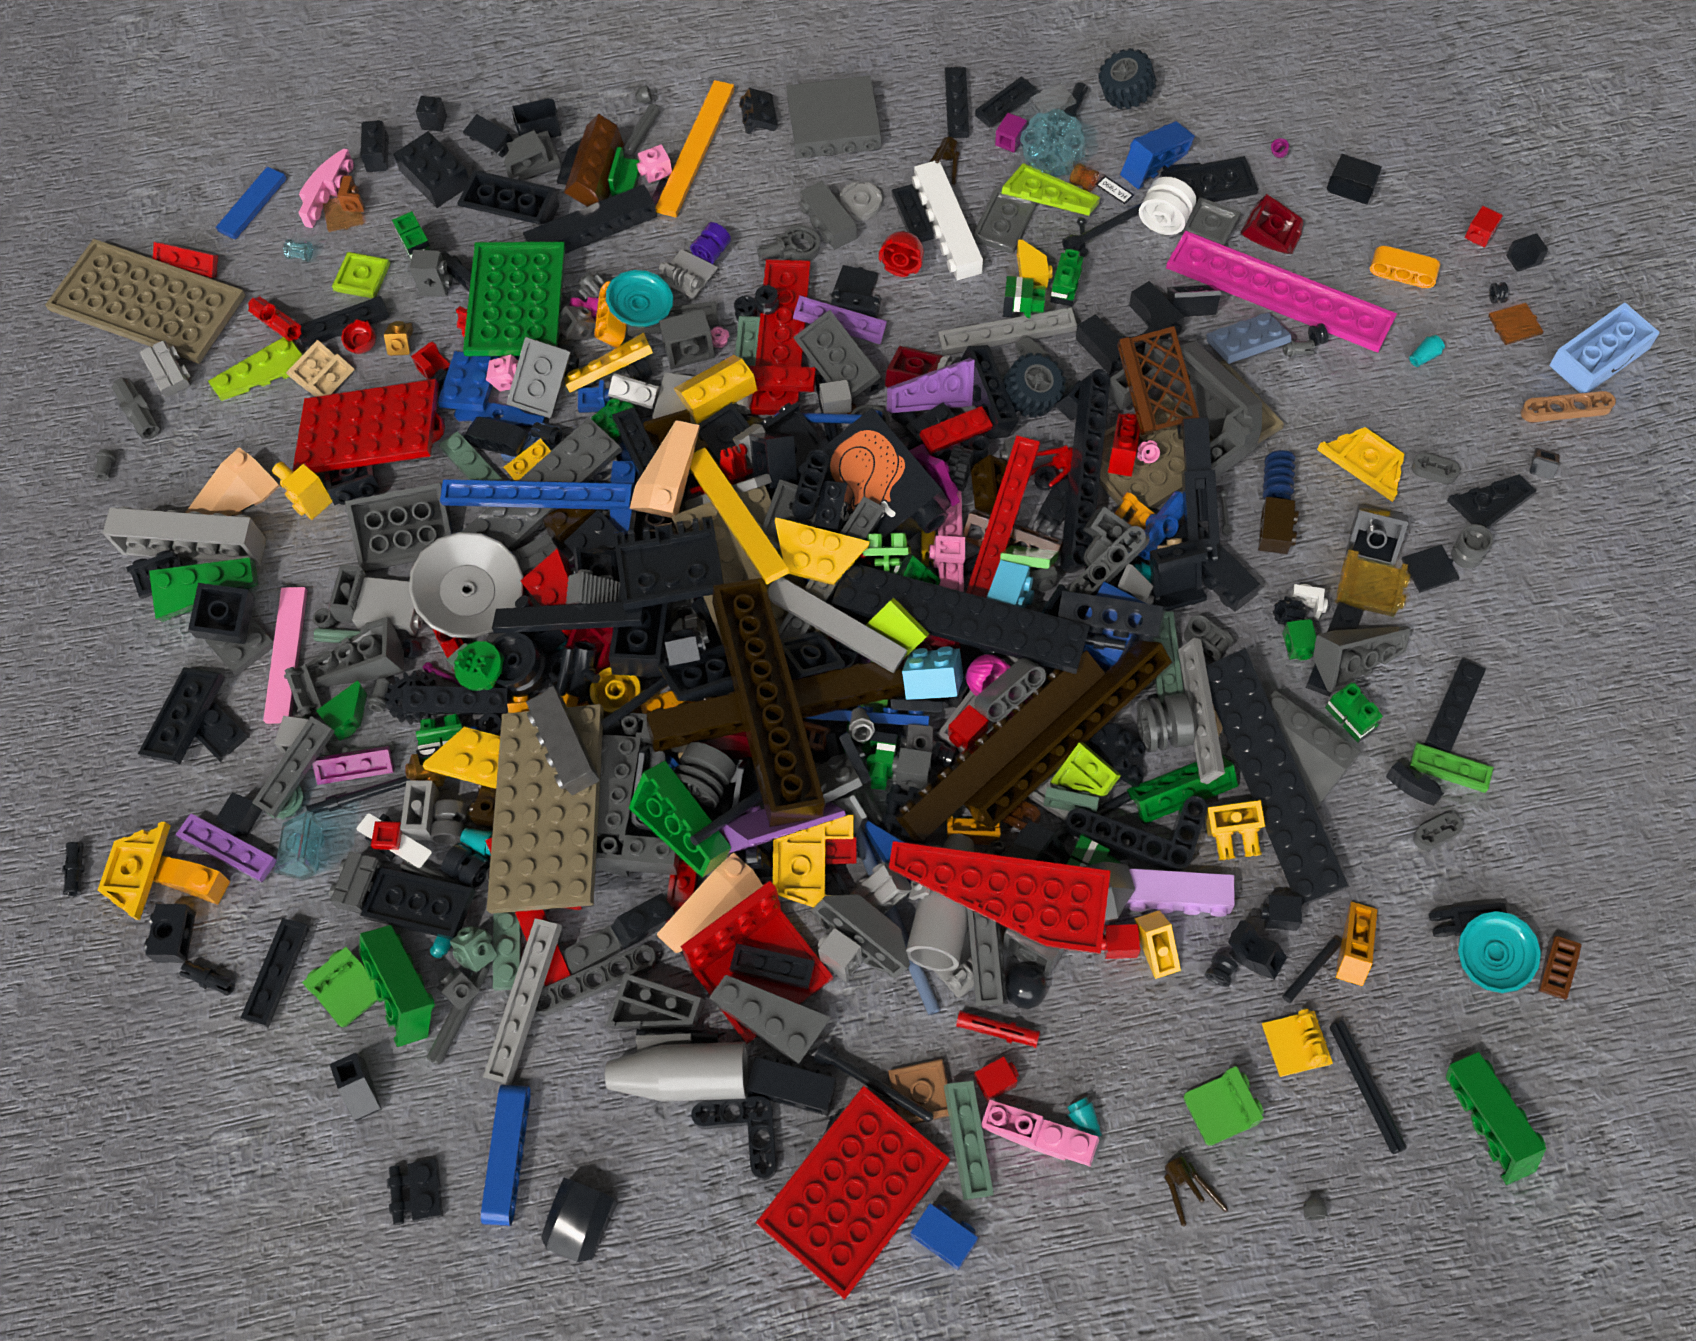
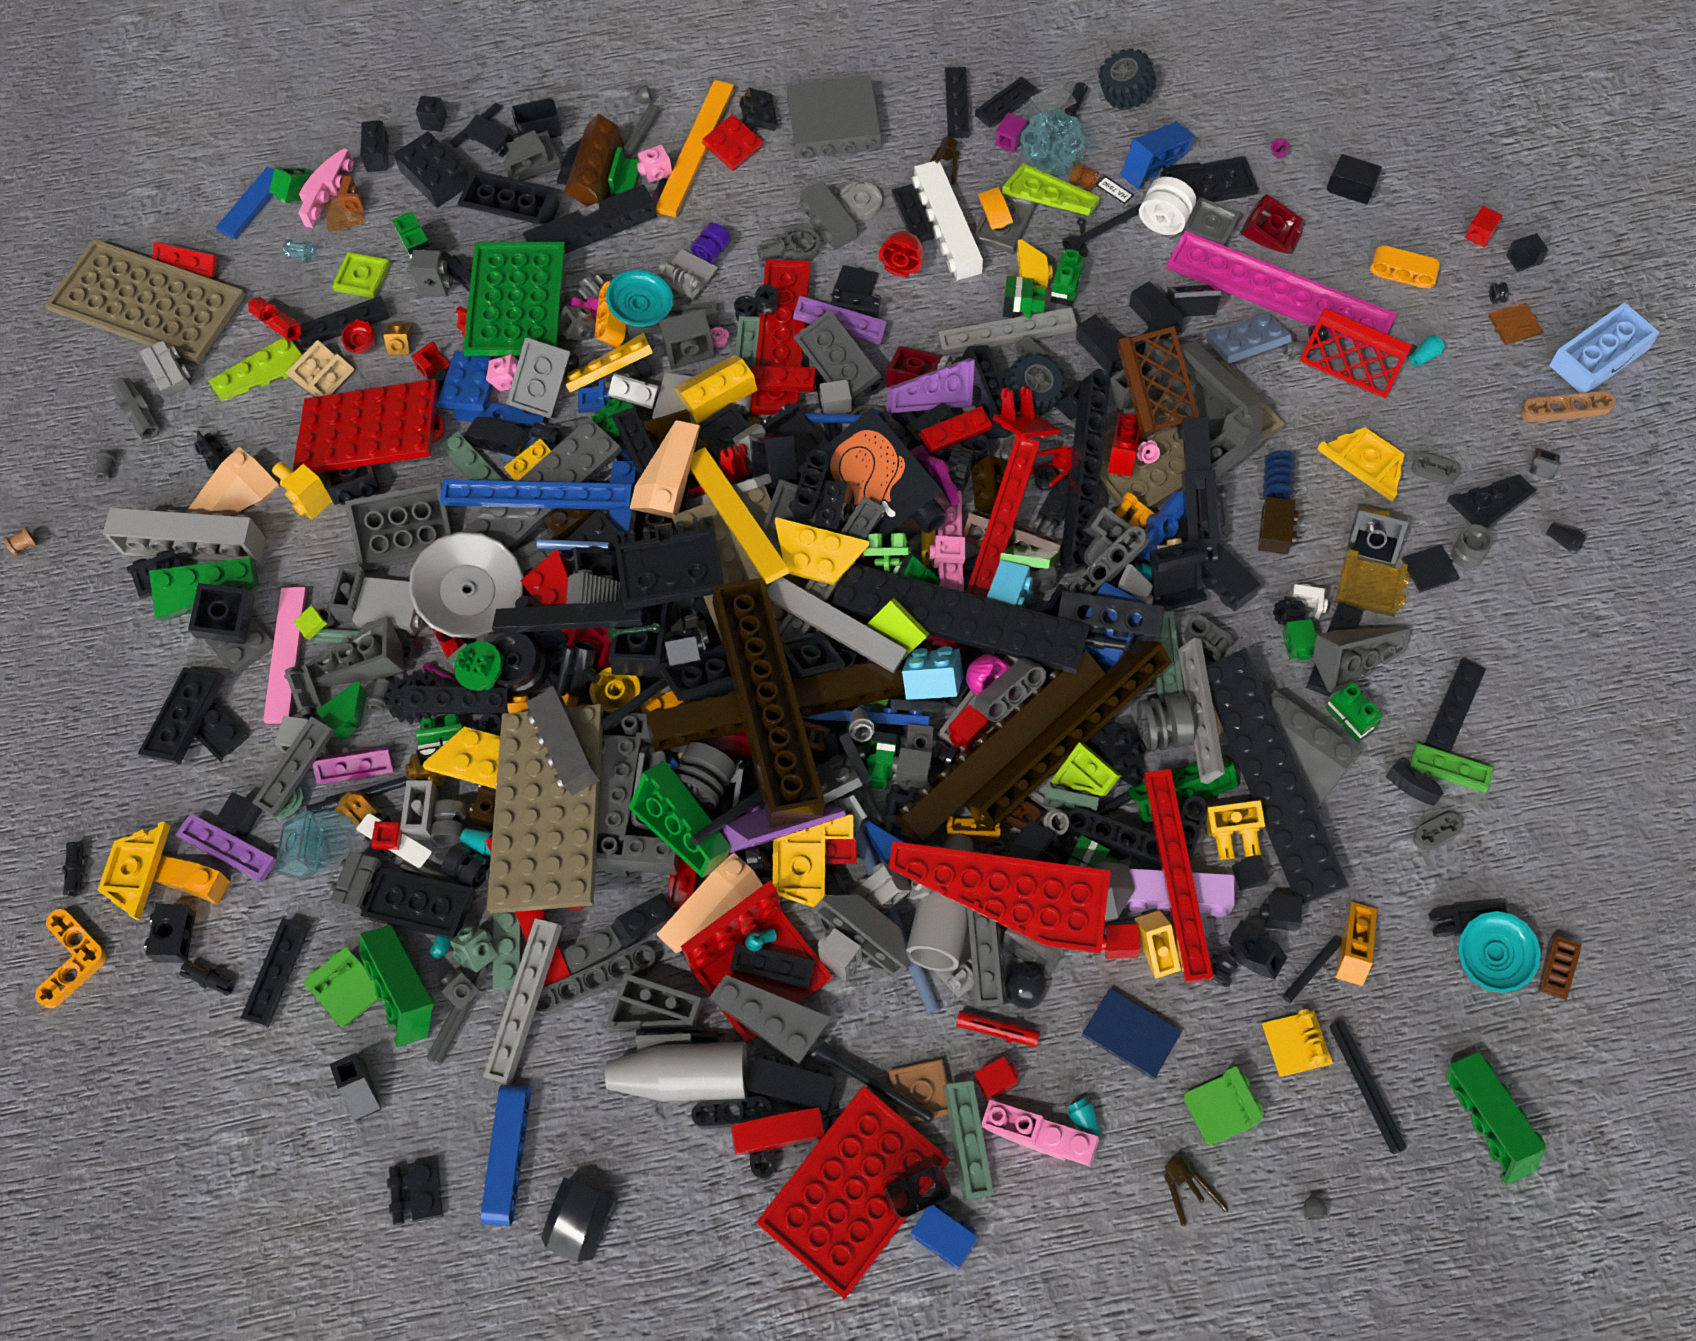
none -> medium nougat bush [3,527,37,556]
none -> light orange beam [35,909,107,1008]
none -> black hinge [194,431,230,473]
none -> green slope [269,167,313,203]
none -> lime tile [293,605,327,640]
none -> pearl gold bracket [334,791,382,827]
none -> black bar [450,103,501,148]
none -> medium blue bar [537,539,610,550]
none -> clear green hinge [607,623,661,638]
none -> red plate [702,114,763,171]
none -> red slope [730,1107,824,1155]
none -> teal arm [745,929,776,952]
none -> black piece [882,1166,951,1218]
none -> light orange slope [978,187,1013,230]
none -> red plate [993,386,1060,439]
none -> light grey cone [1038,809,1069,836]
none -> dark blue tile [1082,988,1182,1080]
none -> red plate [1143,769,1213,983]
none -> black slope [1232,855,1269,891]
none -> red fence [1299,308,1412,399]
none -> black cone [1546,522,1587,553]

